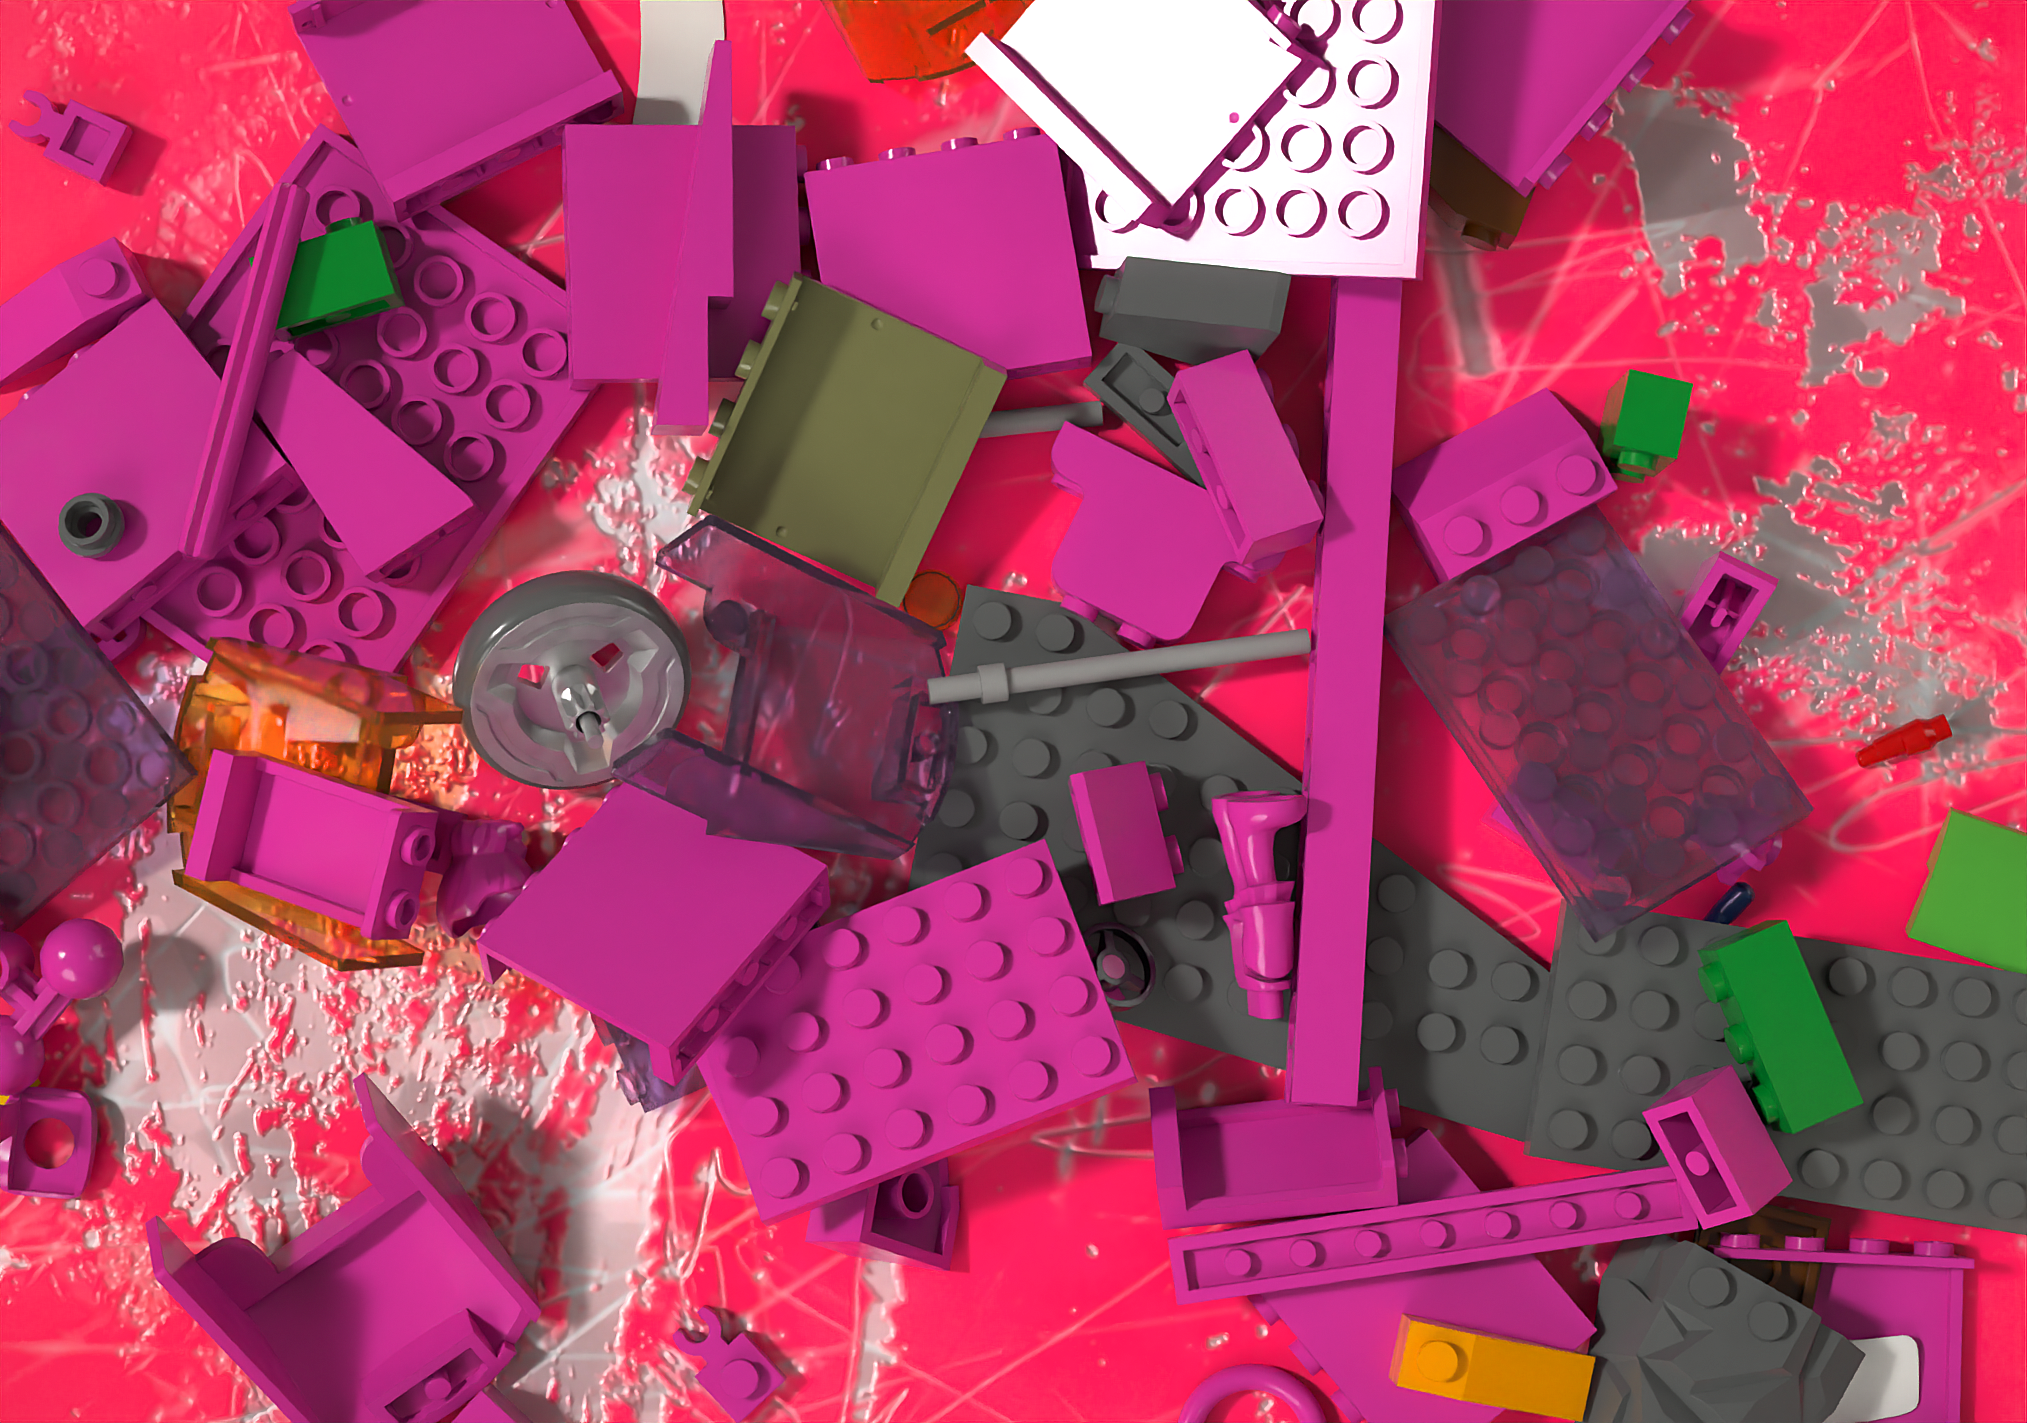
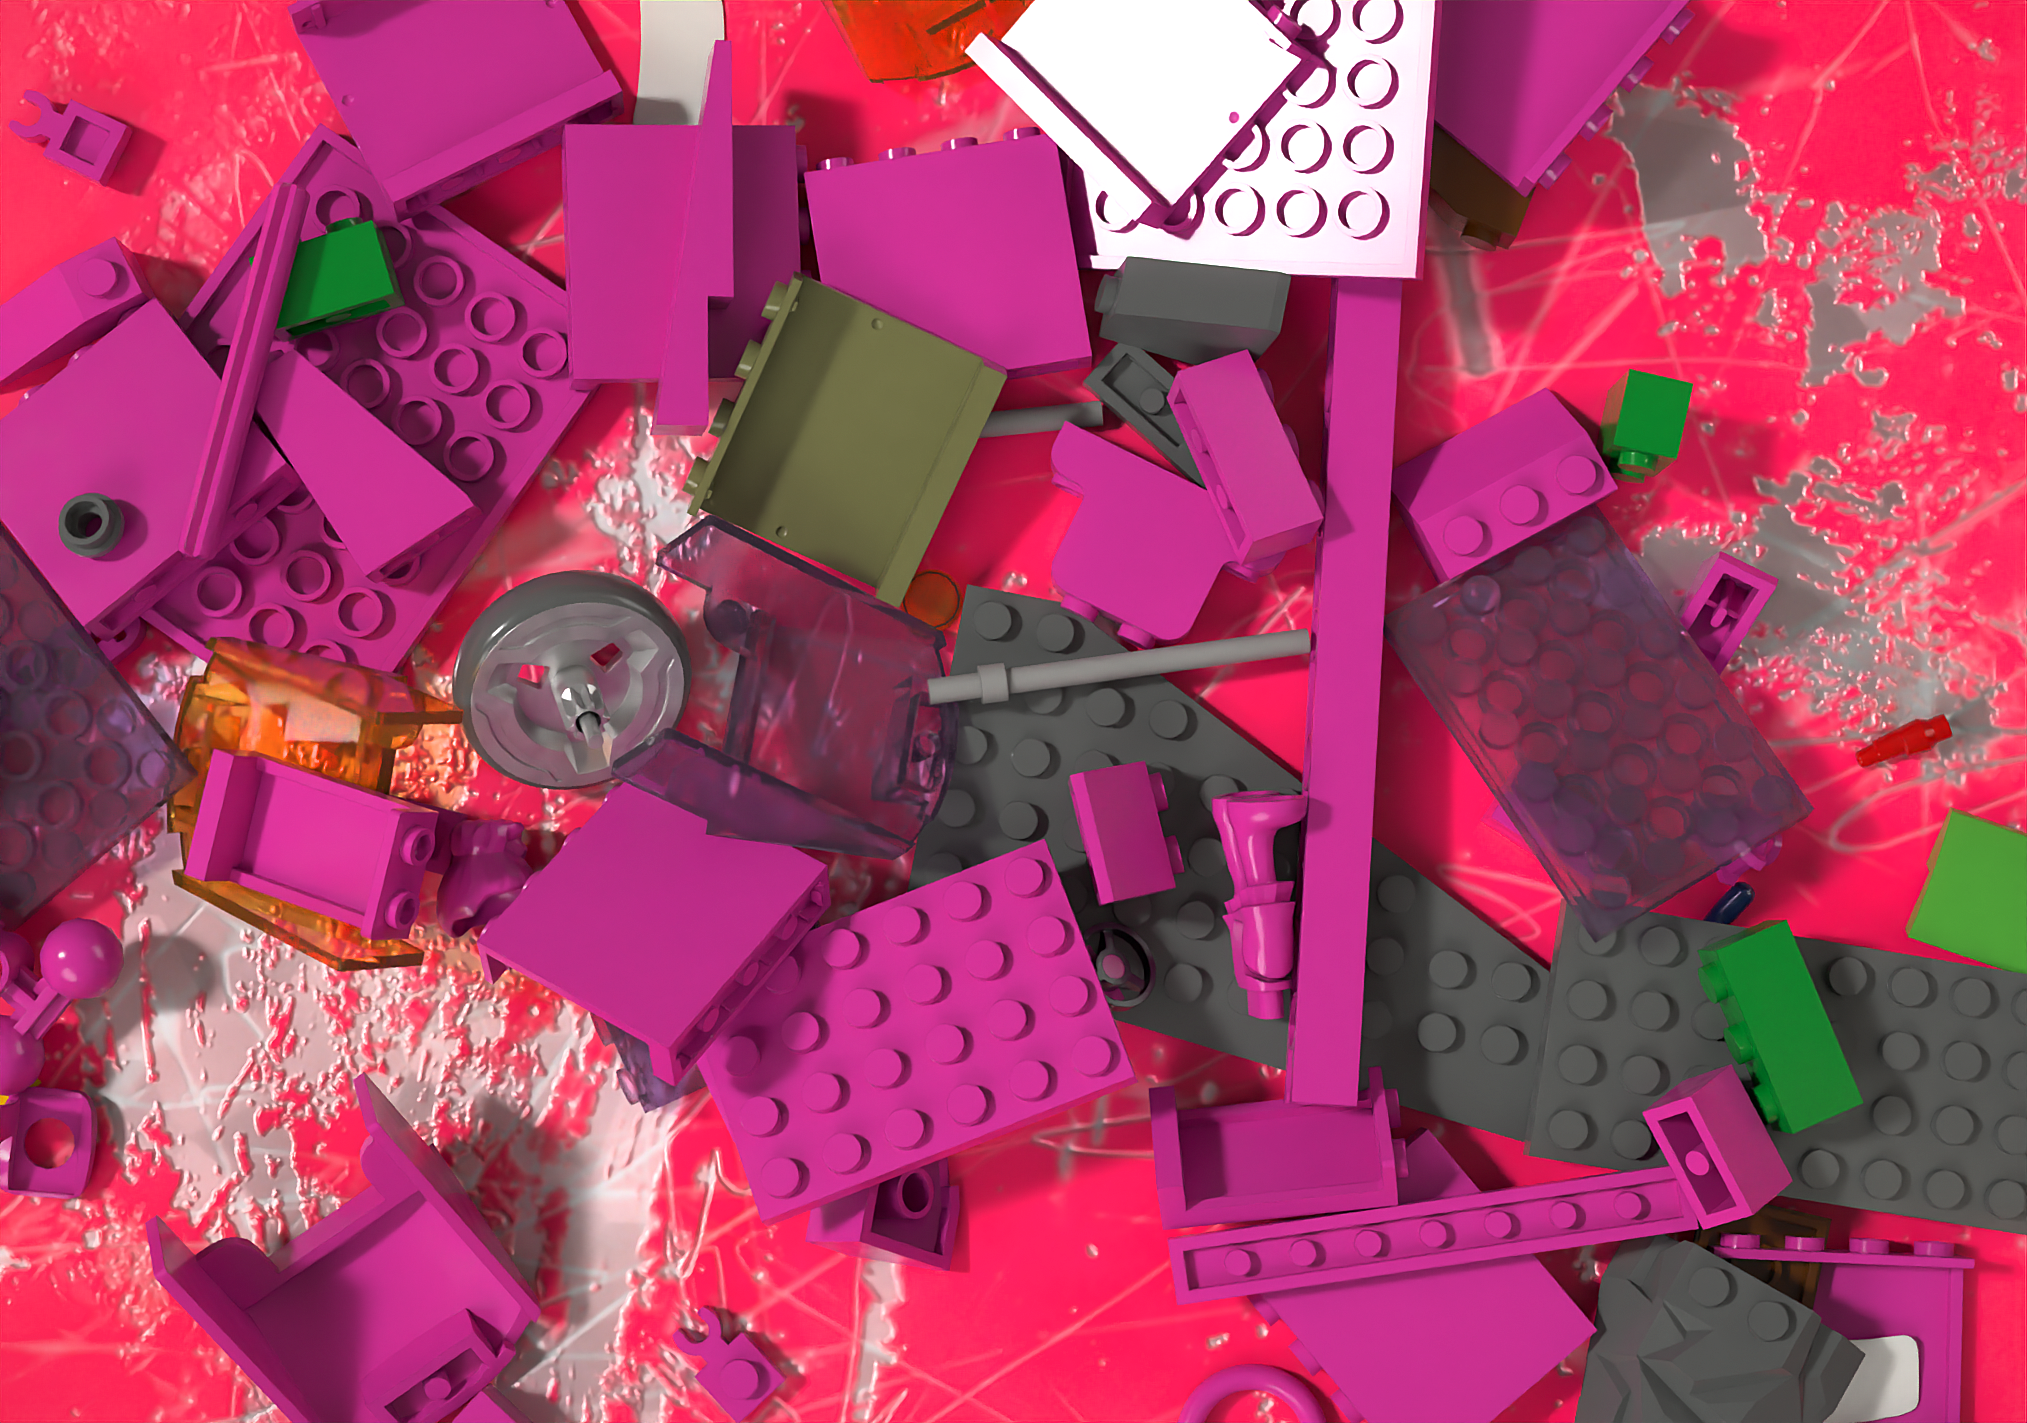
light orange slope [1388,1313,1596,1422] -> none

